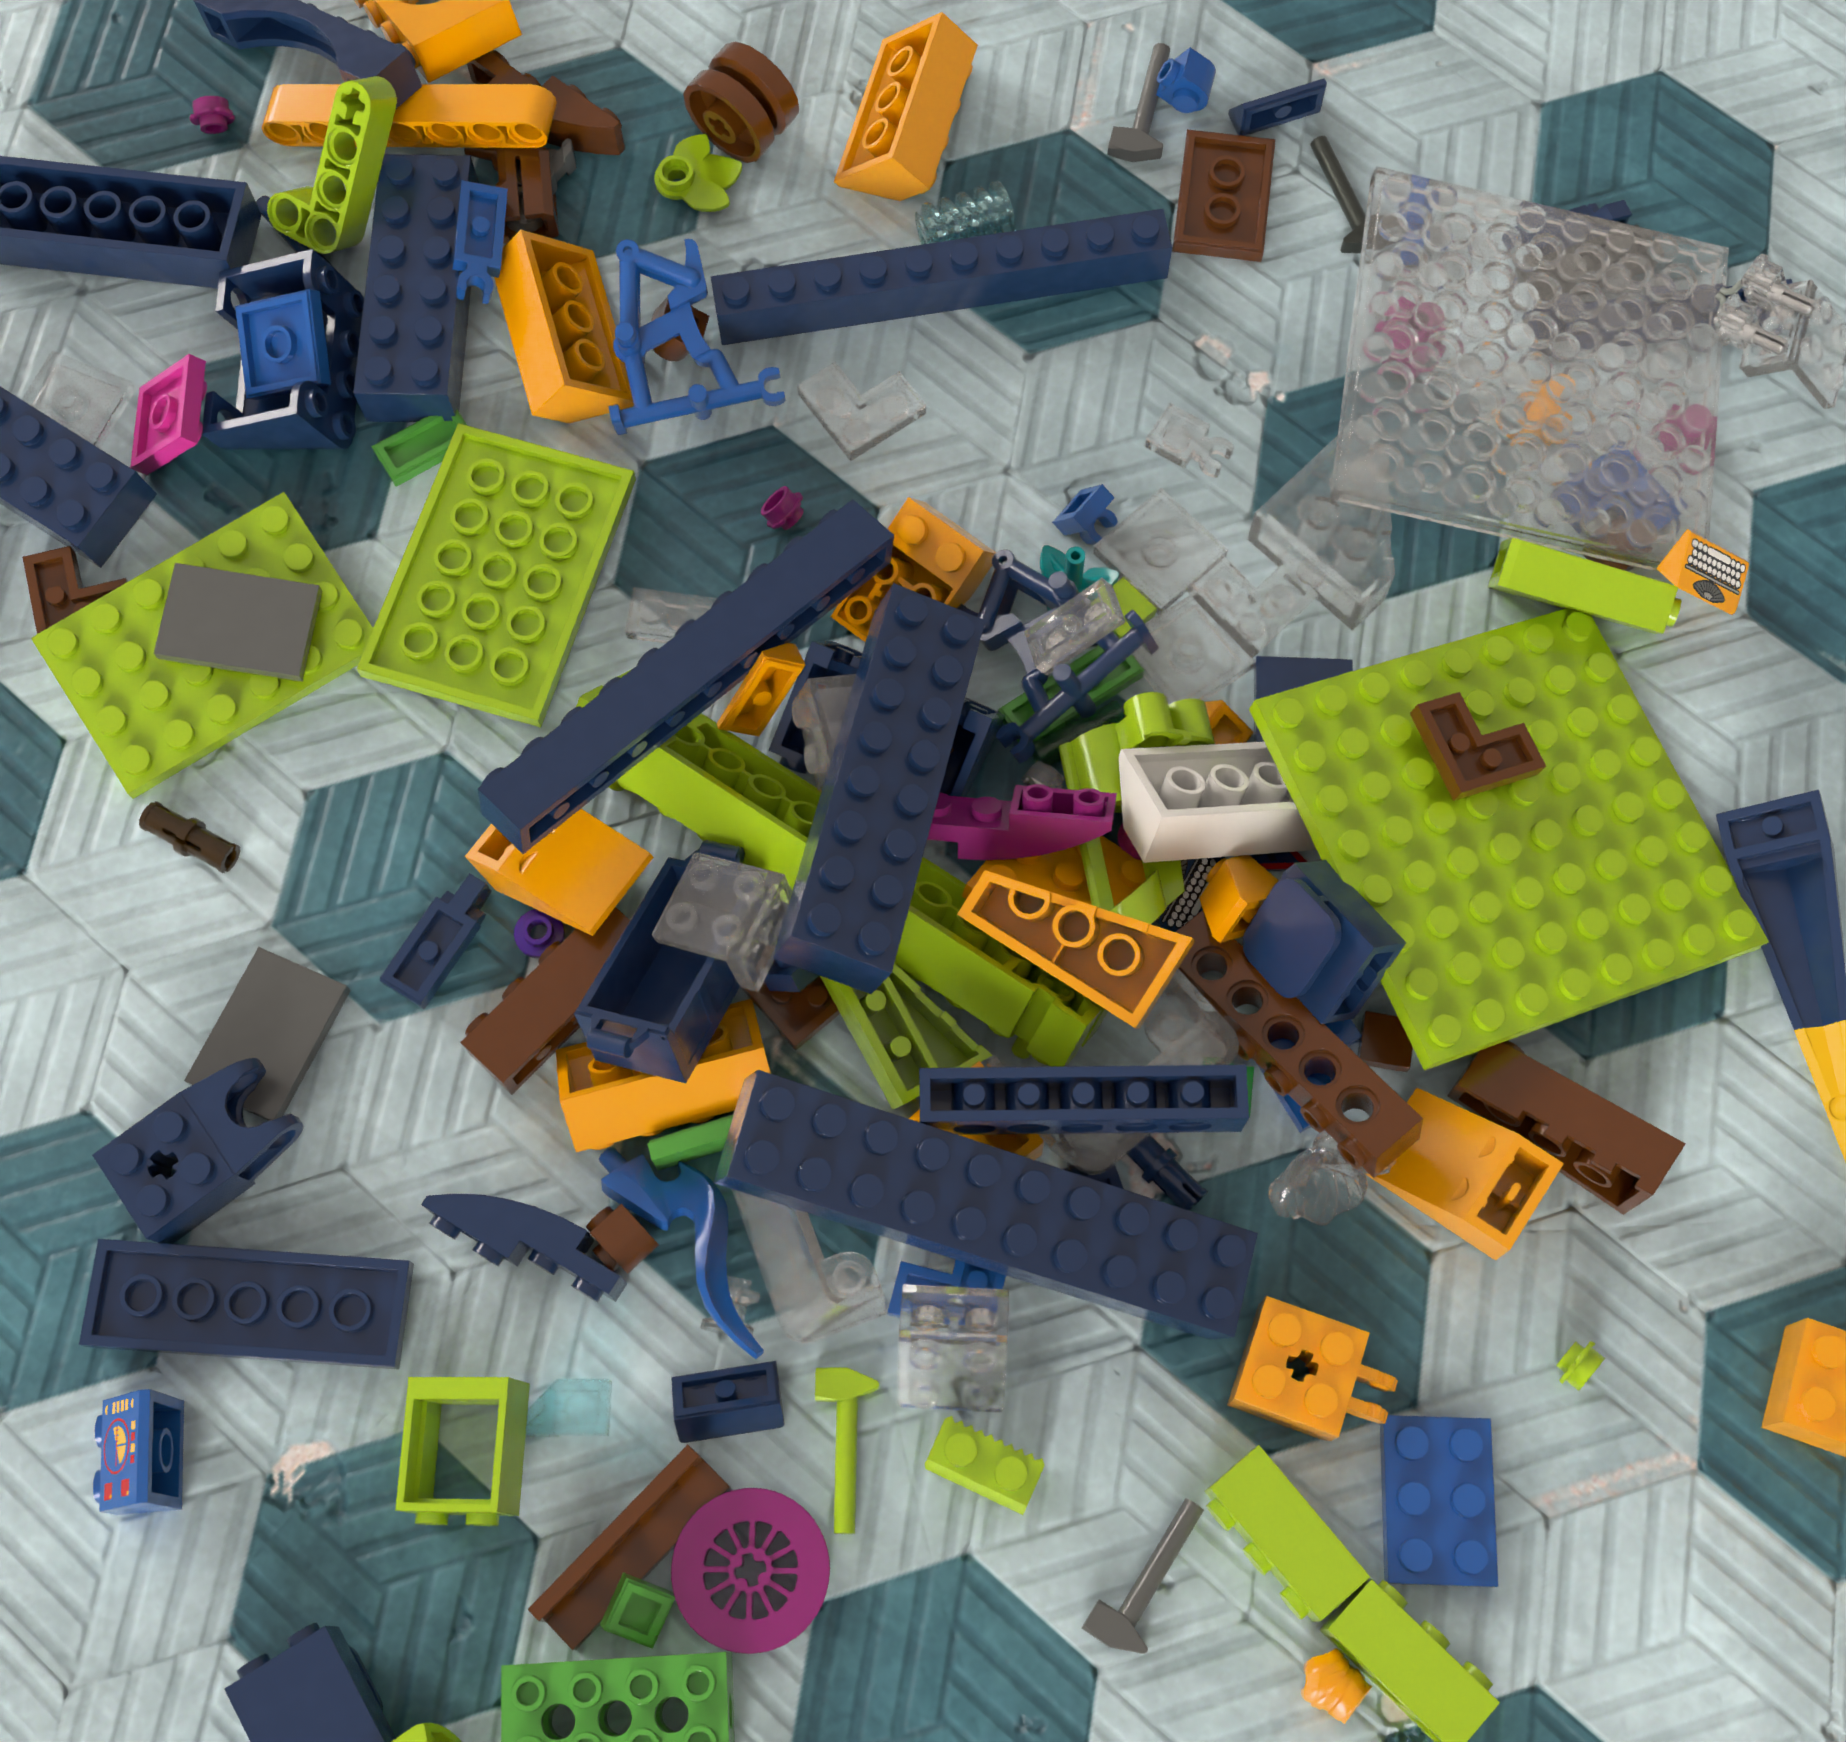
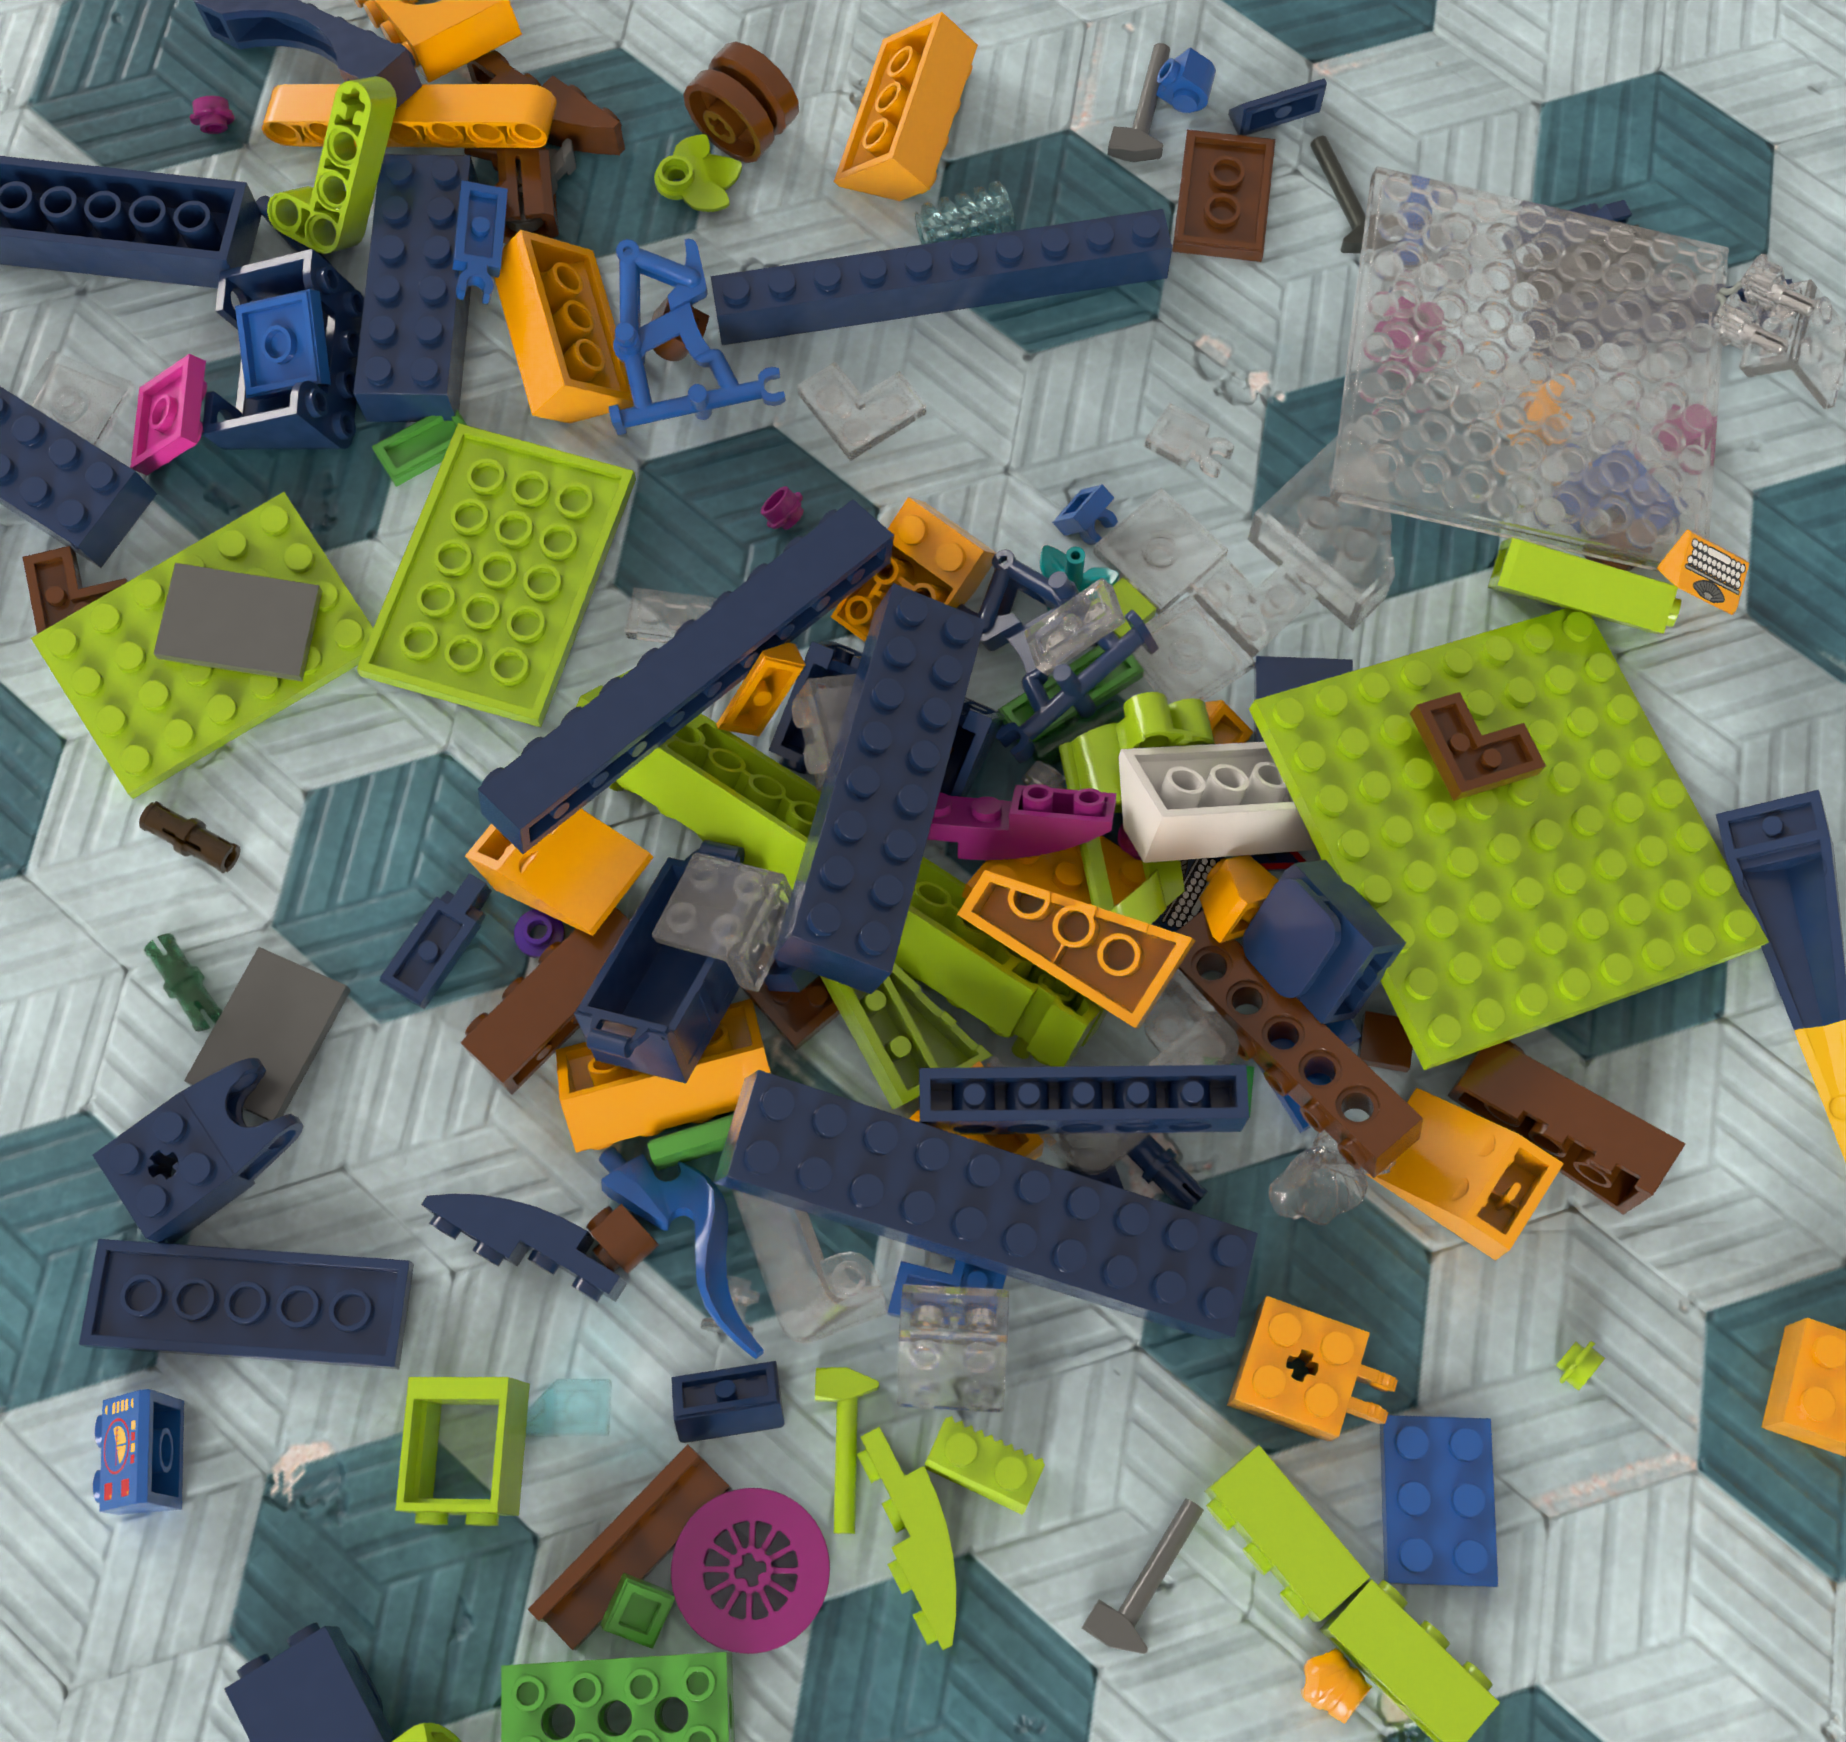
none -> clear green pin [144,933,222,1032]
none -> lime slope [857,1426,956,1650]

